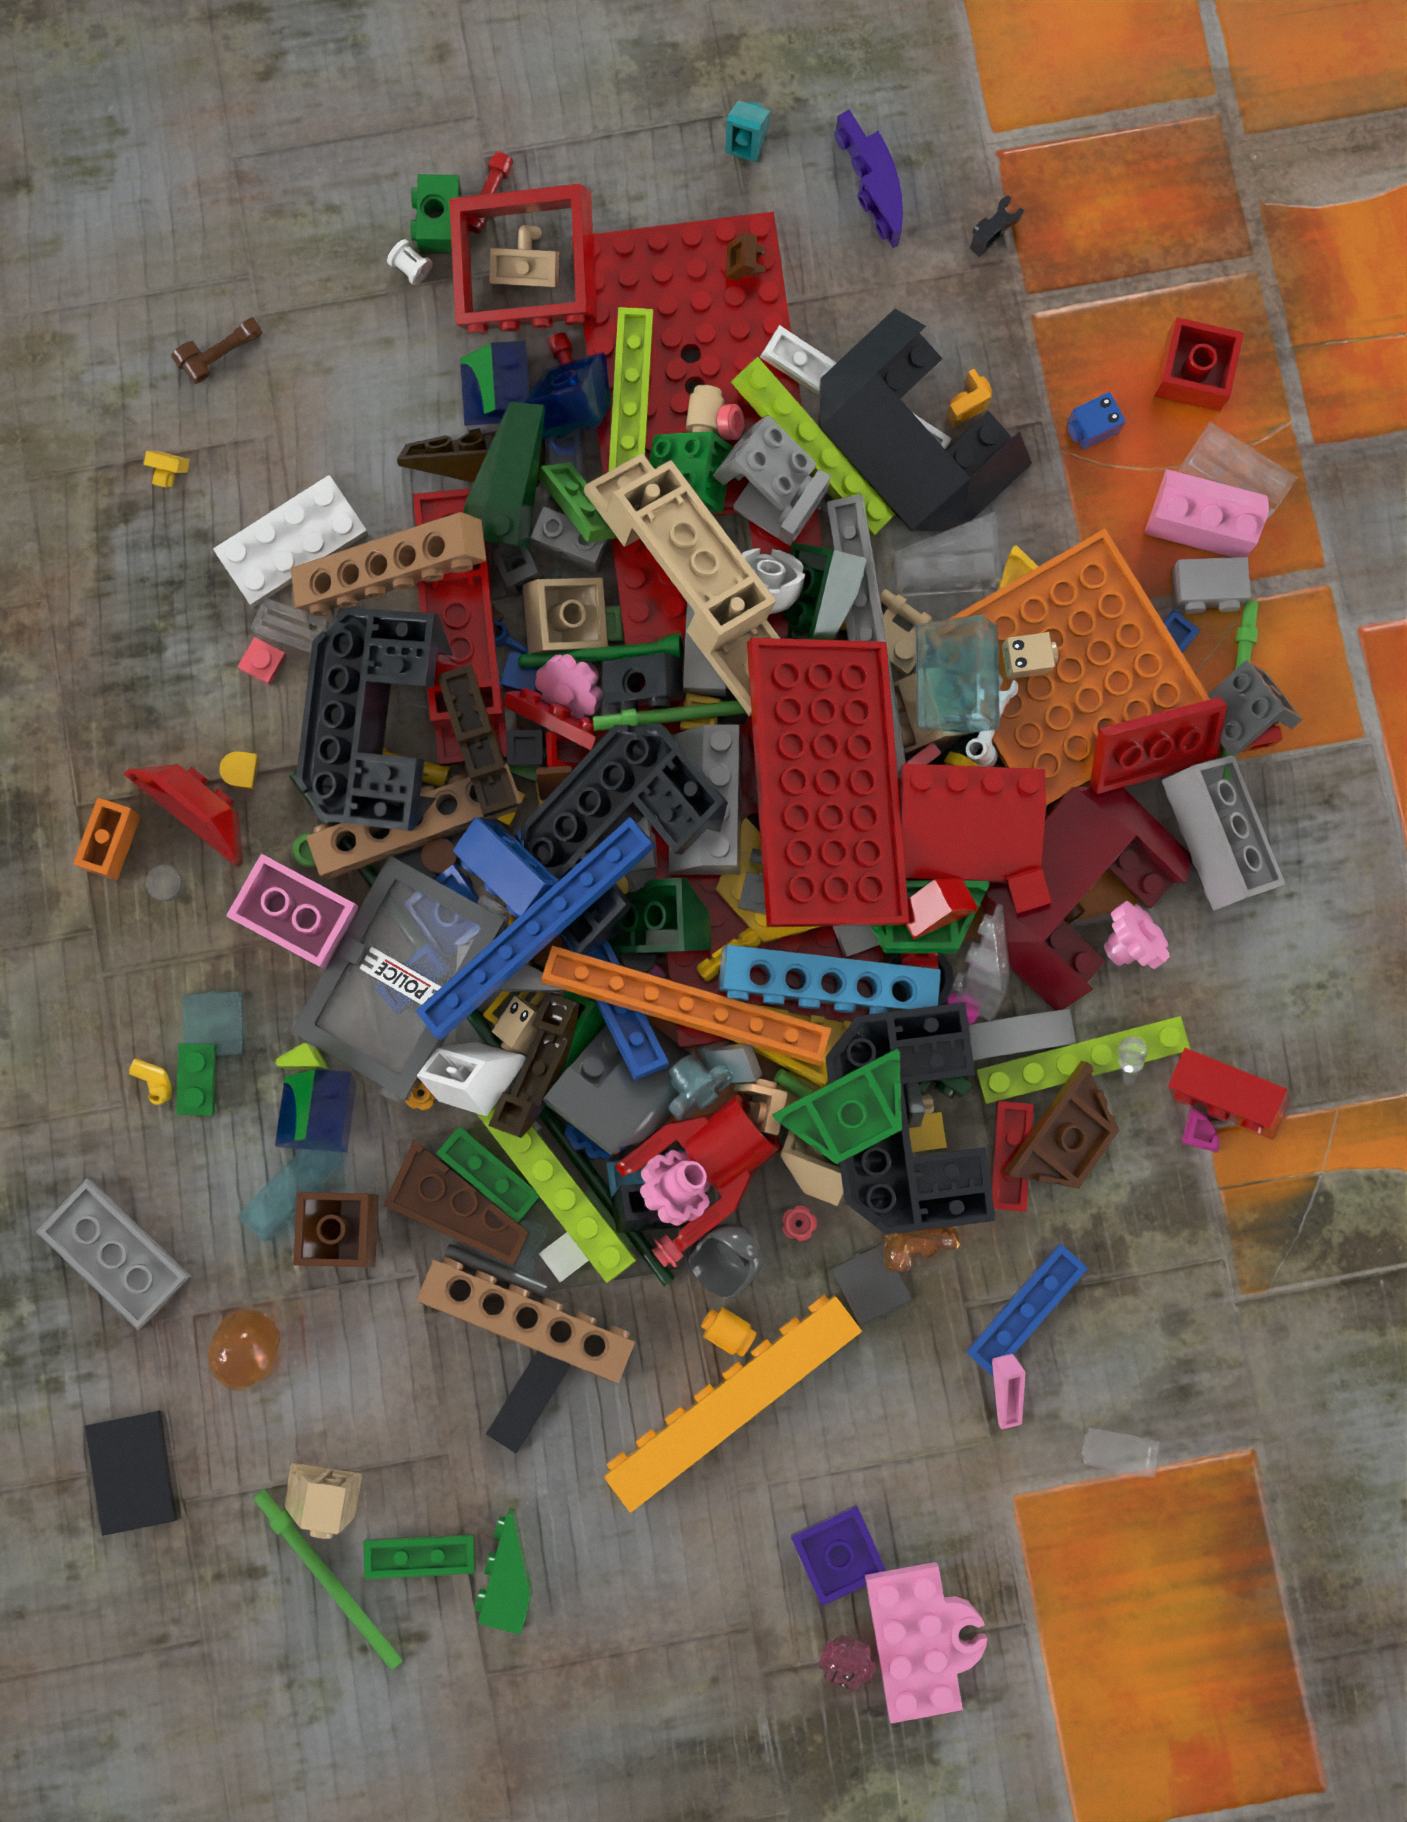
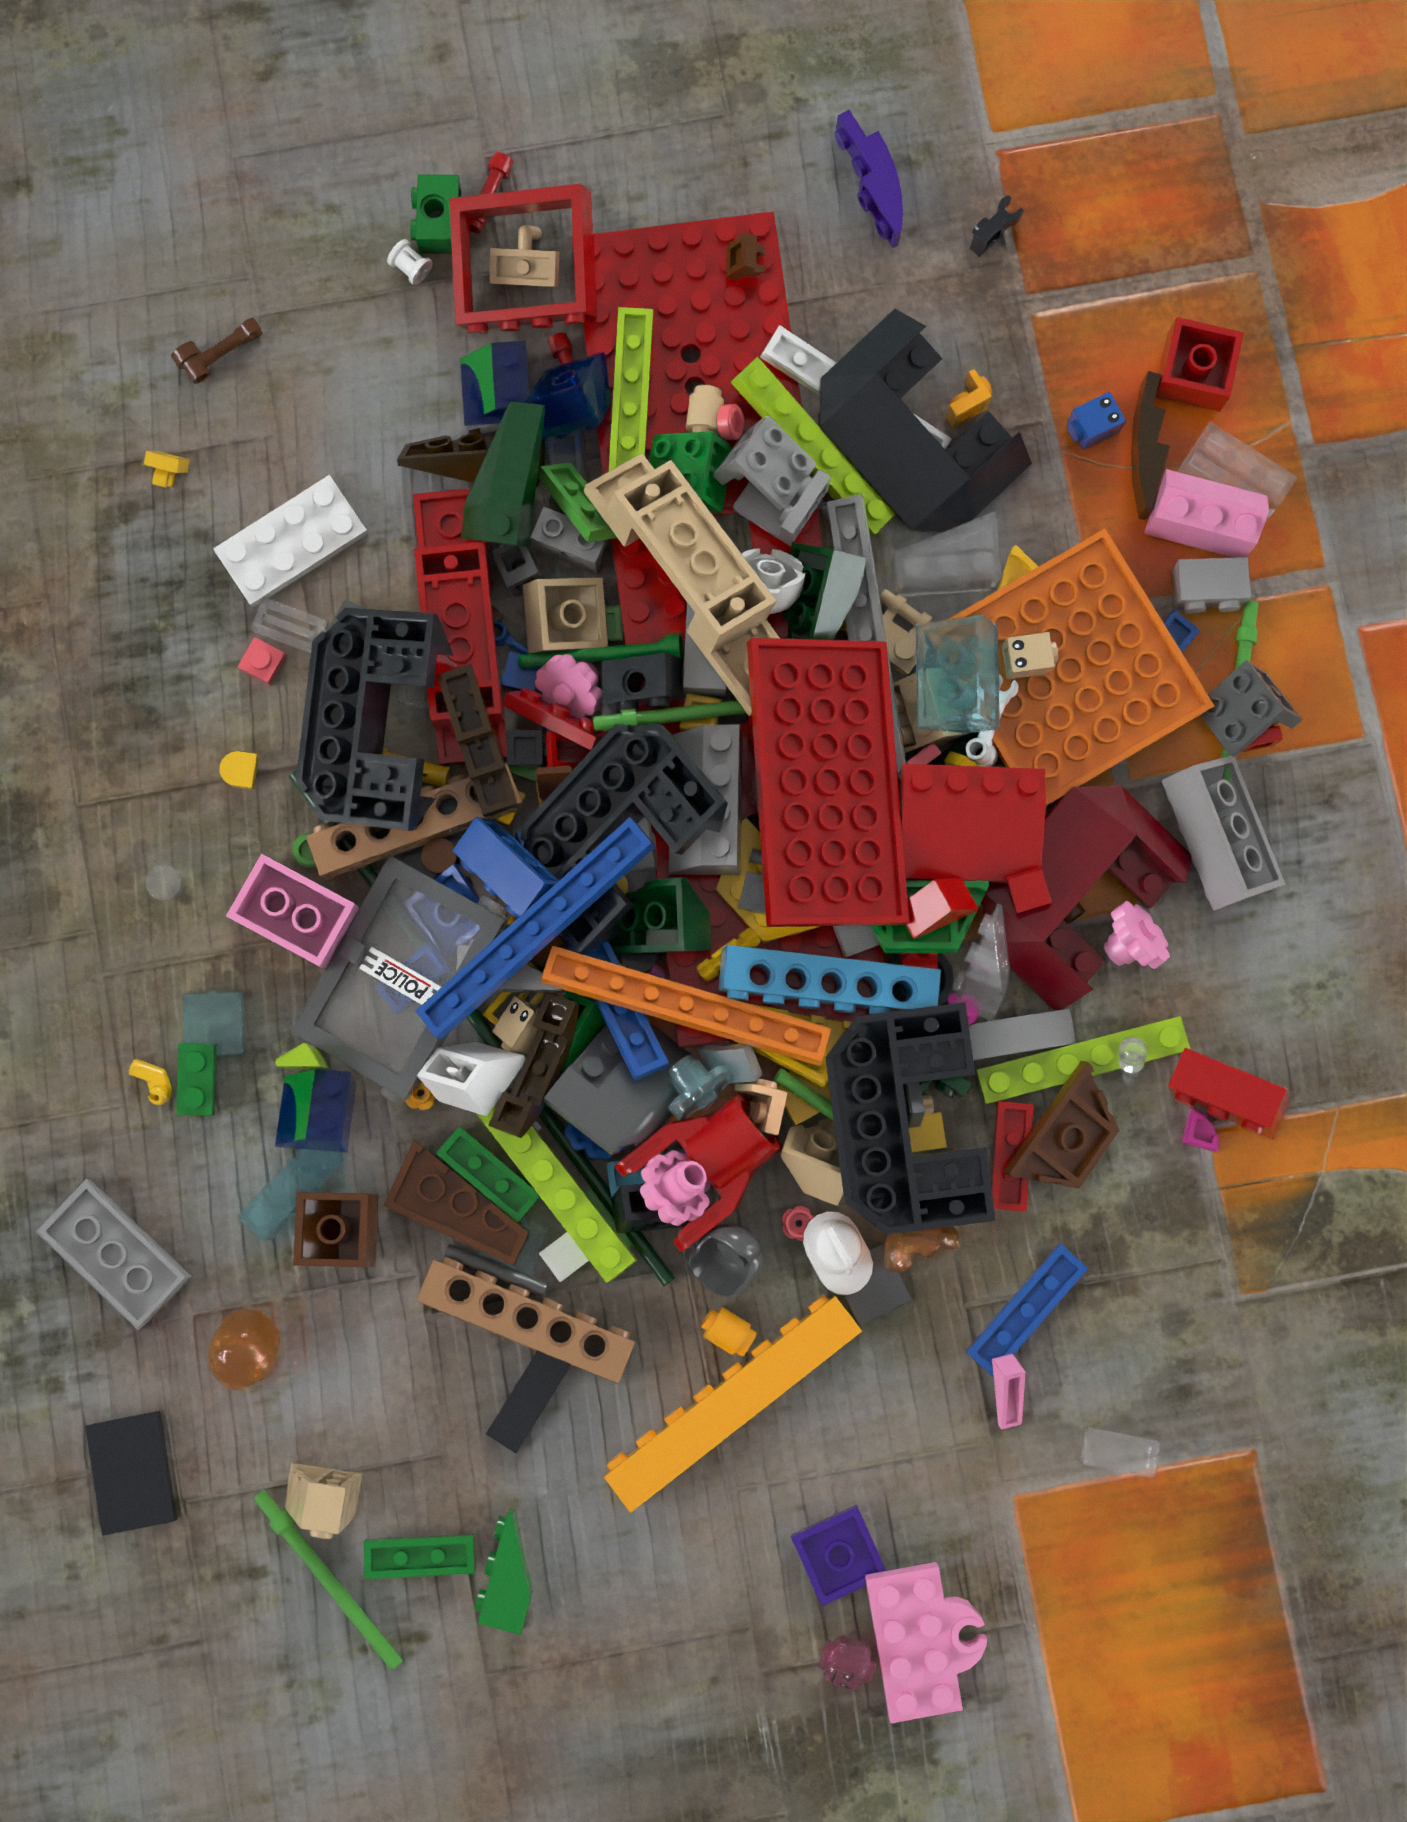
orange brick [73,798,141,881] -> none
red wedge [123,764,243,868] -> none
medium nougat brick [291,512,486,616] -> none
coral plate [651,1234,684,1268] -> none
teal slope [725,100,770,163] -> none
green wing [772,1048,902,1164] -> none
red plate [1089,697,1228,794] -> none
none -> white piece [803,1212,873,1295]
none -> dark brown slope [1131,371,1170,520]

